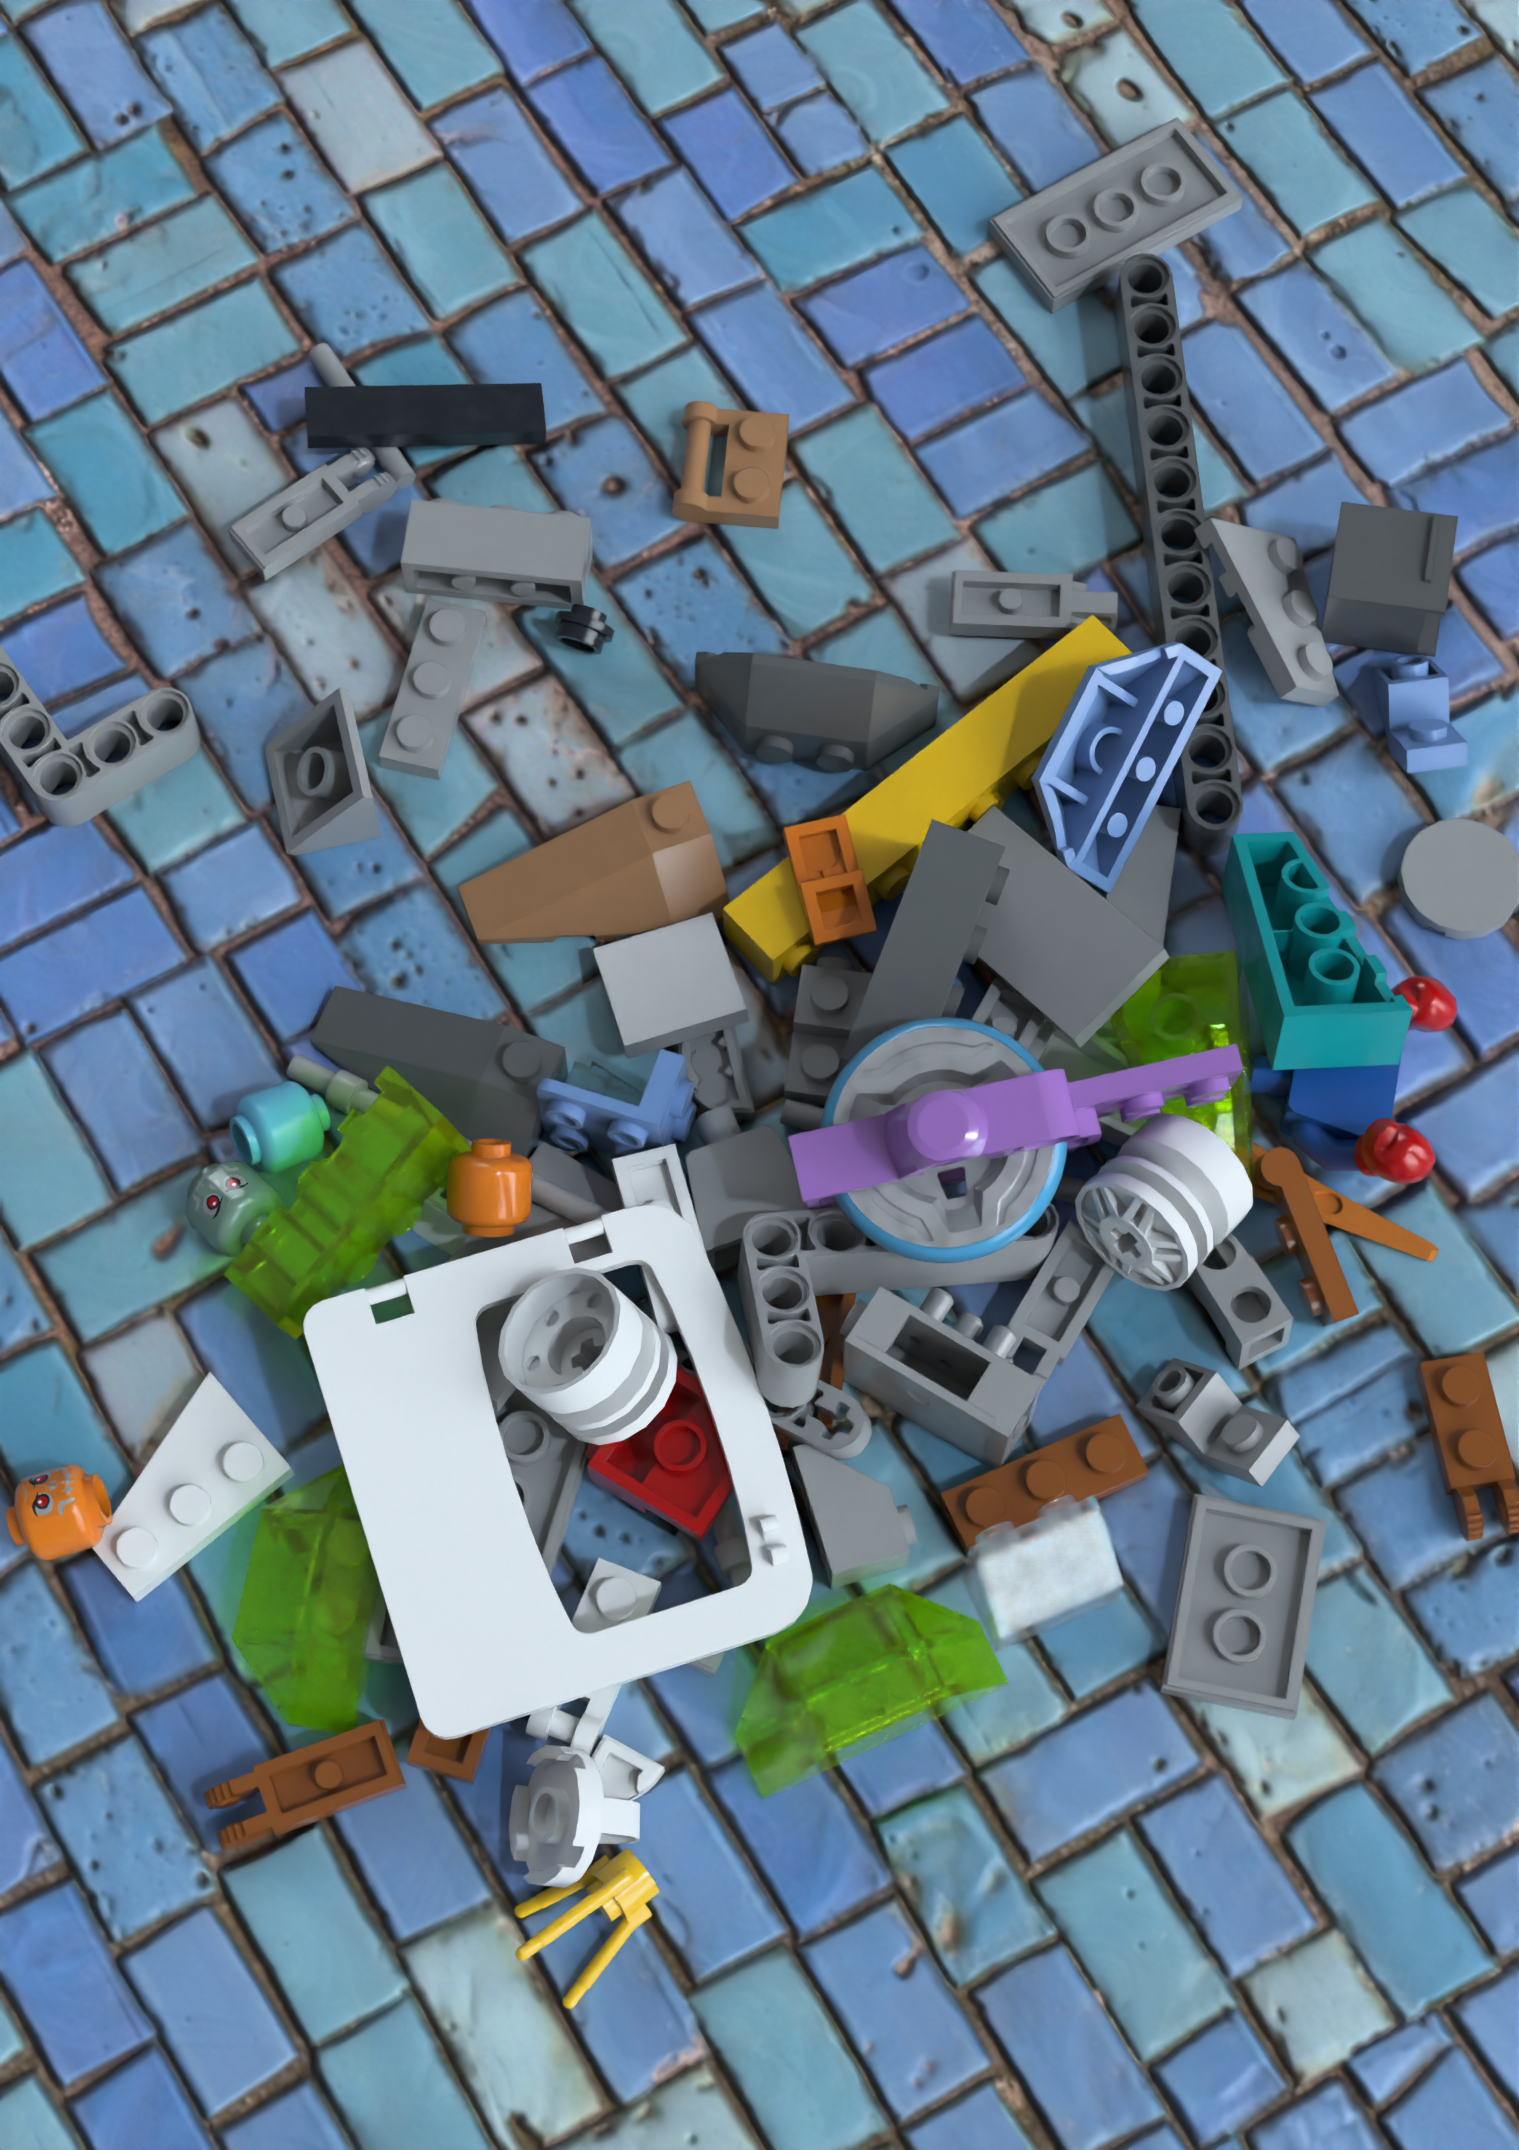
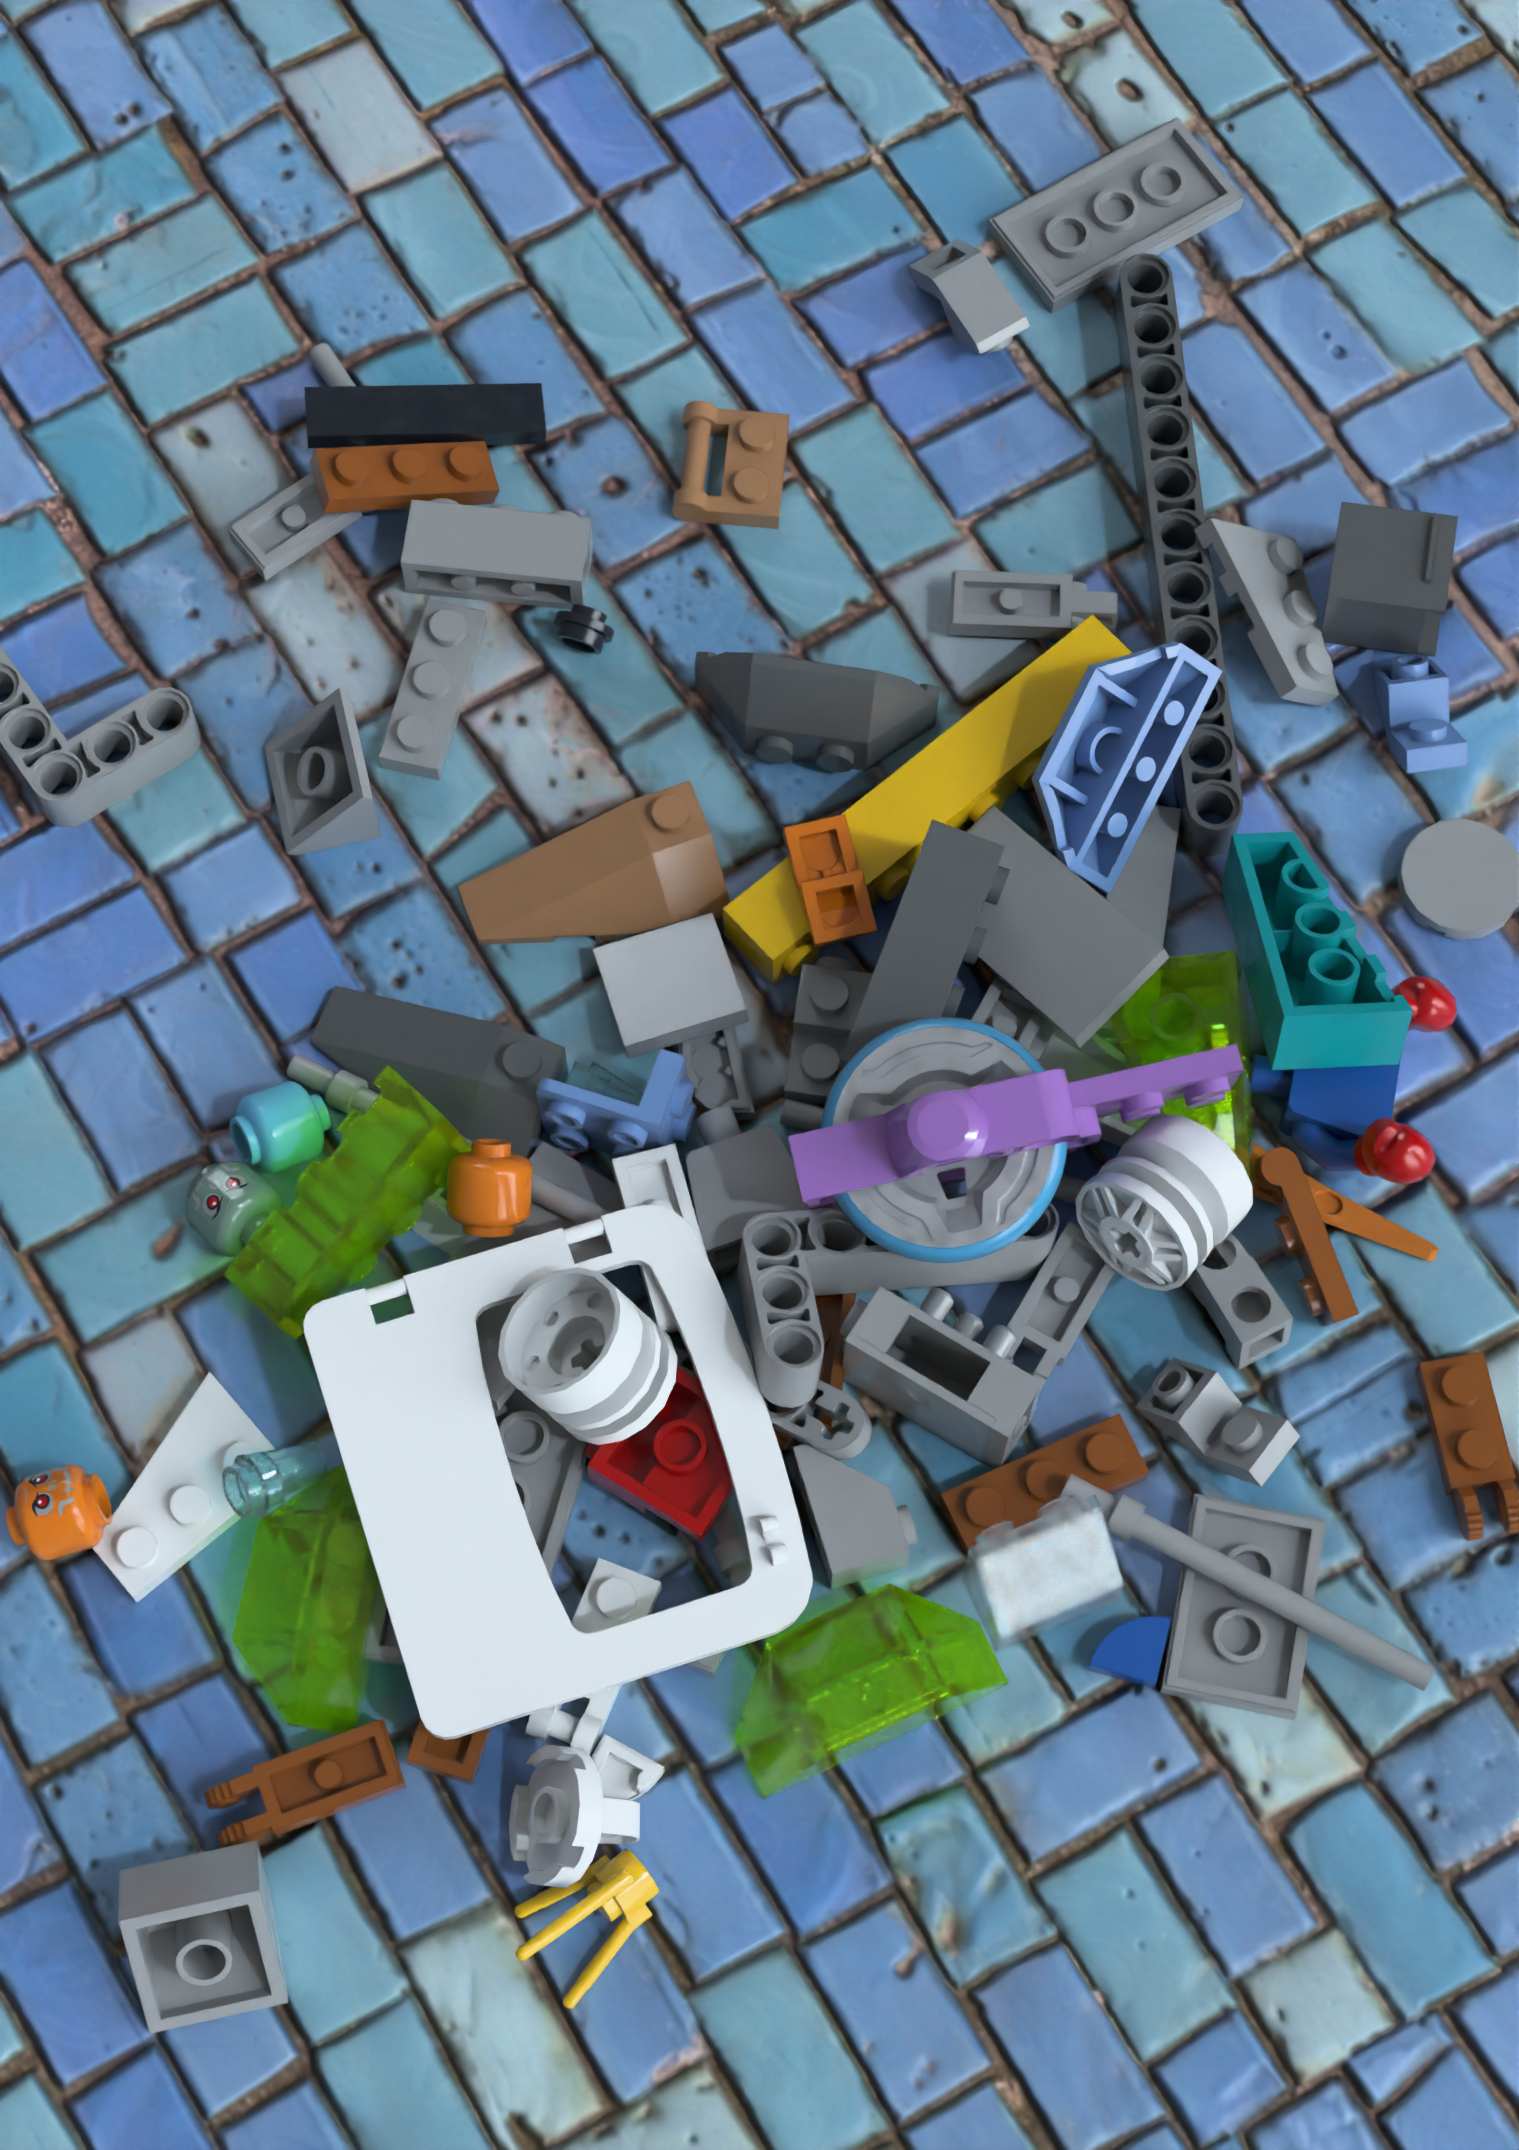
none -> light grey slope [118,1840,288,2034]
none -> clear light blue cone [222,1441,327,1519]
none -> dark orange plate [310,441,500,513]
none -> light grey slope [909,239,1030,354]
none -> light grey bar [1059,1474,1436,1691]
none -> blue tile [1088,1616,1171,1688]

